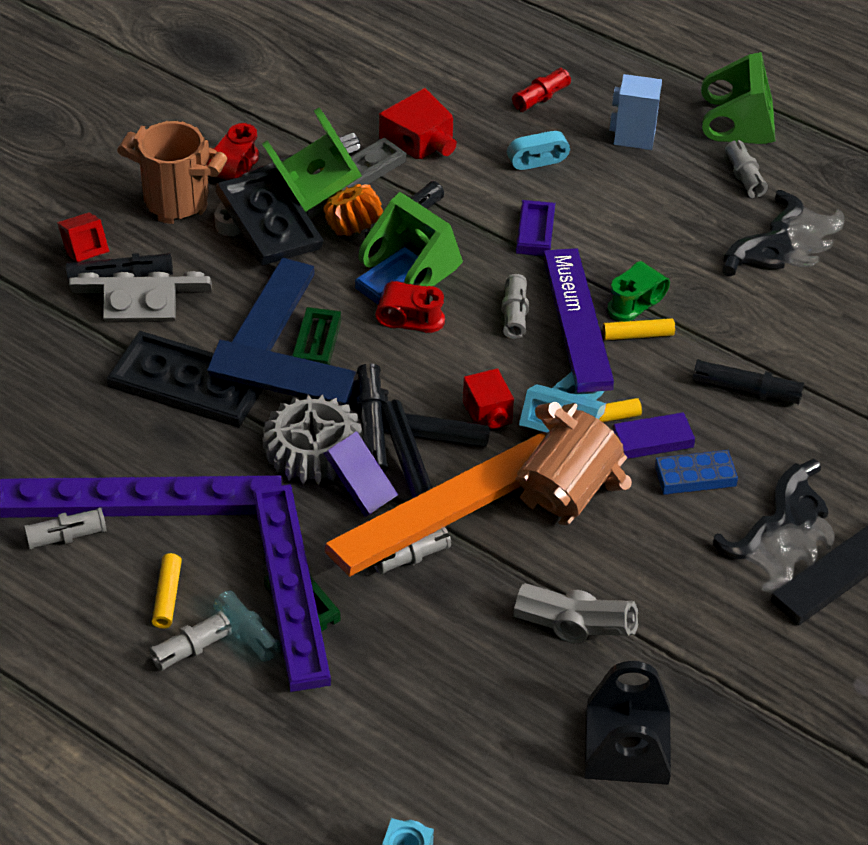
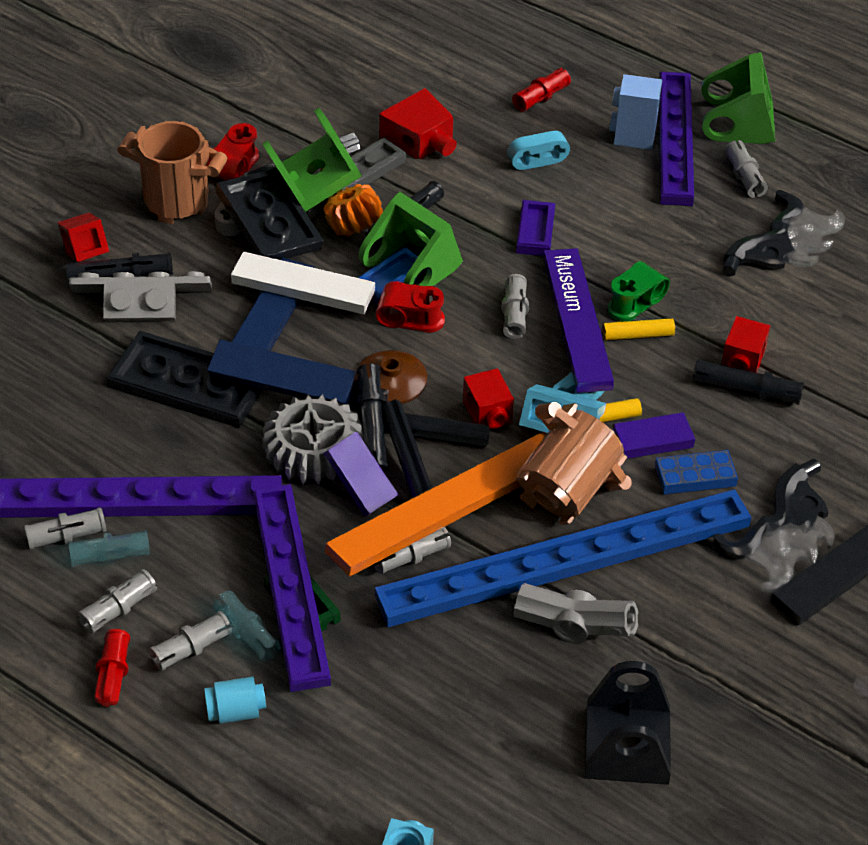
yellow piece [152,553,182,628] -> none
dark green tile [293,307,341,365] -> none
none -> clear light blue pin [68,530,150,567]
none -> light grey pin [77,569,157,634]
none -> red axle [94,629,131,708]
none -> medium azure brick [204,676,266,724]
none -> white tile [231,252,375,314]
none -> reddish brown dish [356,350,427,404]
none -> blue plate [375,489,751,627]
none -> dark purple tile [659,72,694,206]
none -> red brick [721,316,771,373]

